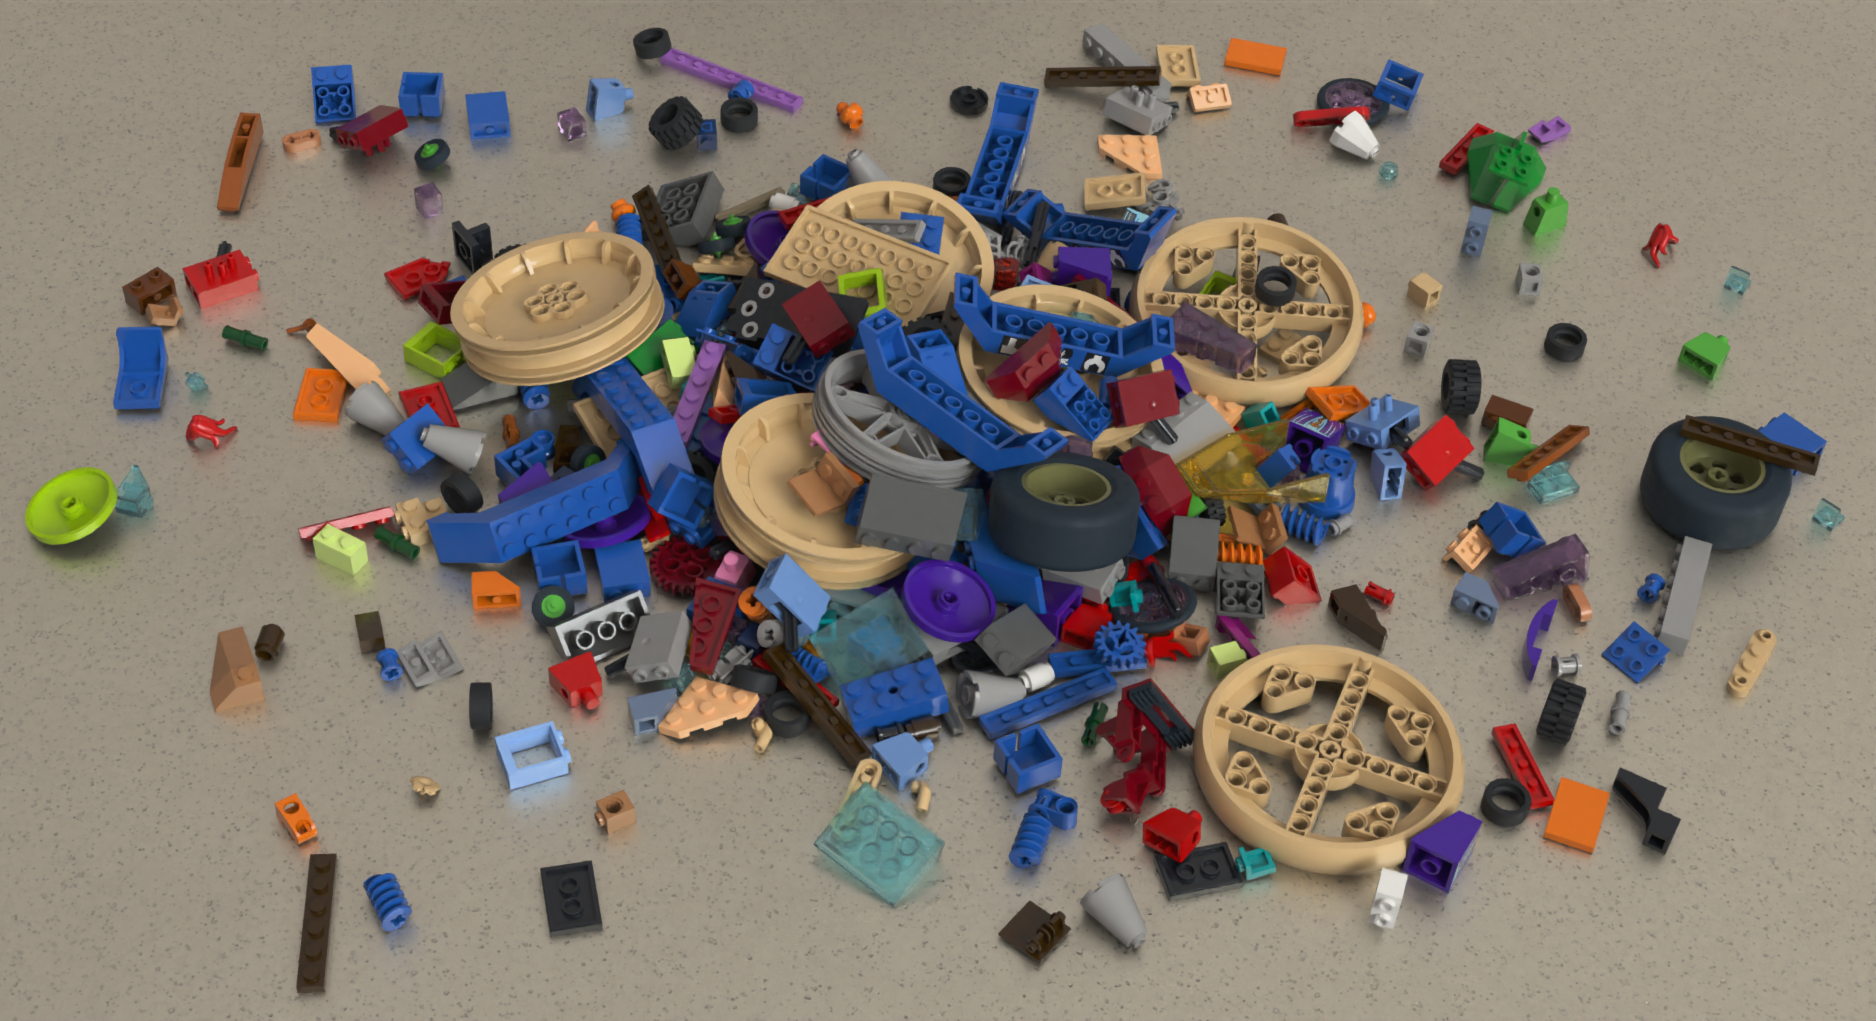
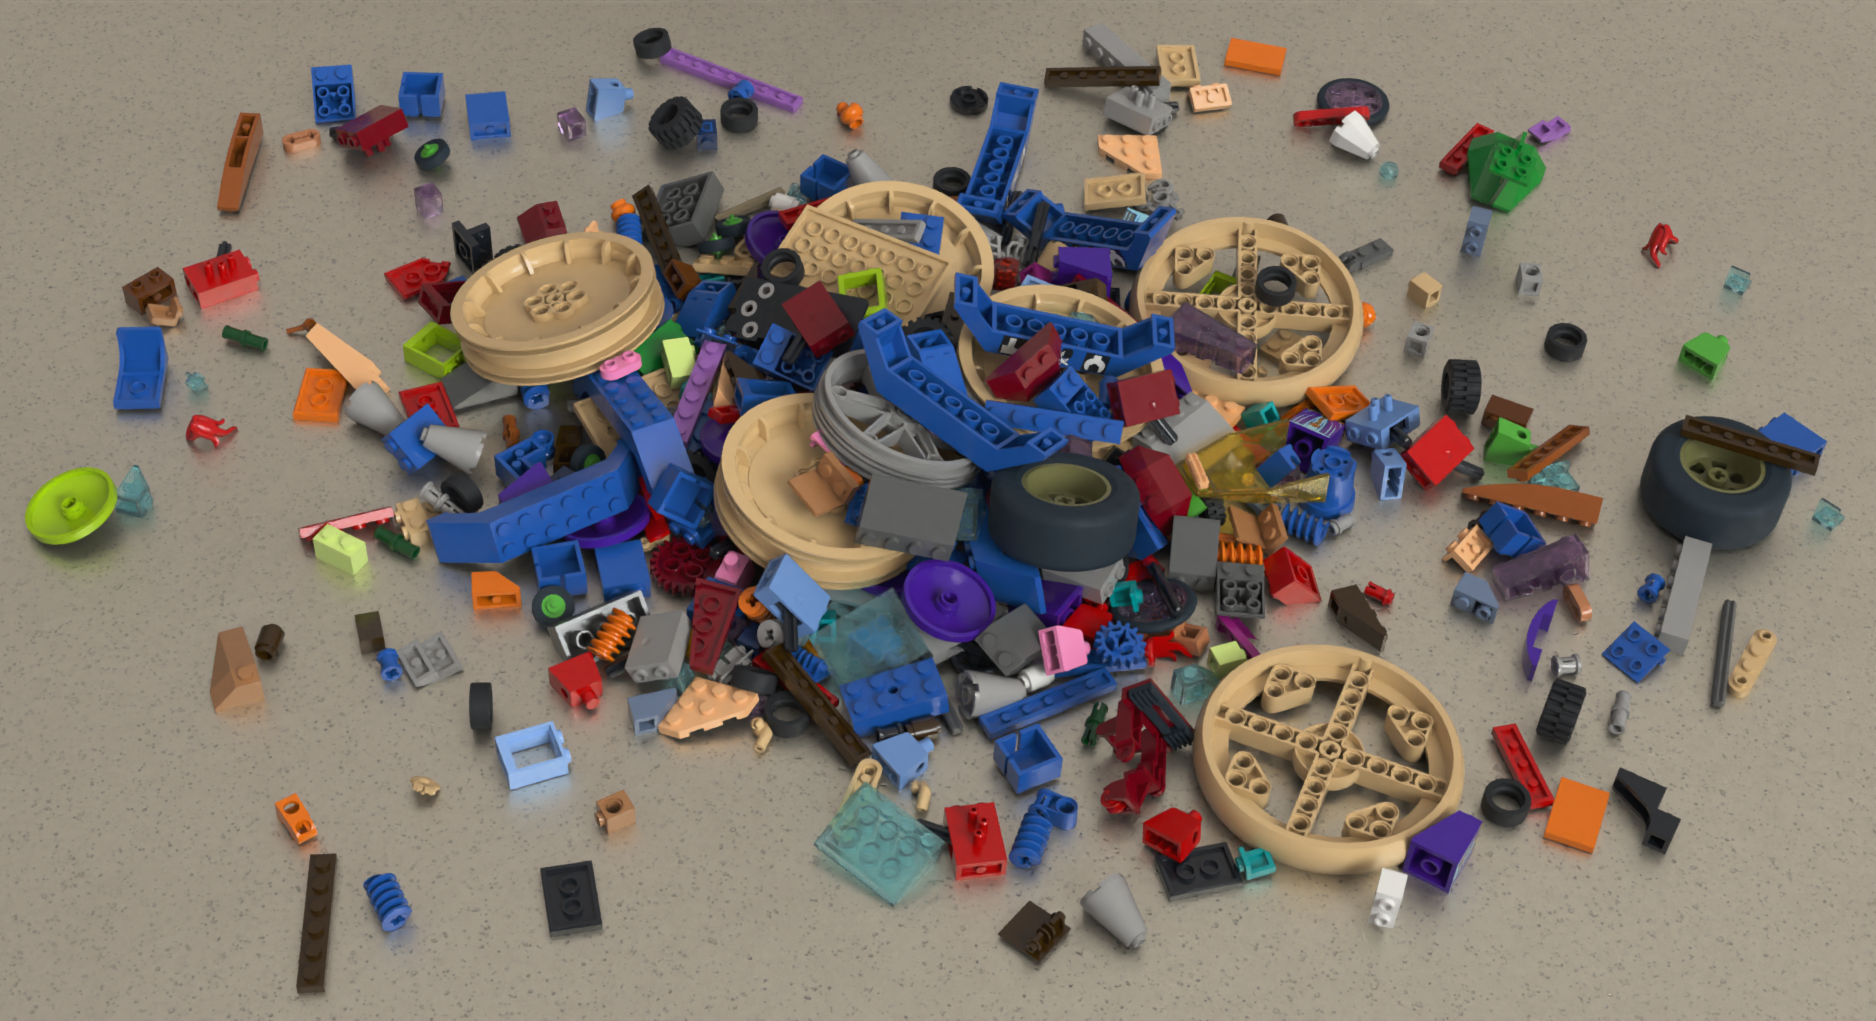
blue window [1372,59,1424,111] -> none
bright green torso [1523,187,1569,236] -> none
none -> light grey pin [417,481,466,514]
none -> dark red wedge [517,201,567,244]
none -> orange piece [586,608,636,662]
none -> bright pink plate [600,351,642,381]
none -> black tyre [761,248,805,286]
none -> red piece [914,802,1007,881]
none -> blue plate [985,399,1124,444]
none -> bright pink torso [1038,625,1091,676]
none -> clear light blue slope [1170,663,1219,706]
none -> light nougat axle [1185,453,1209,490]
none -> dark grey hinge [1338,238,1394,273]
none -> dark orange slope [1461,483,1603,527]
none -> dark grey axle [1711,599,1737,708]

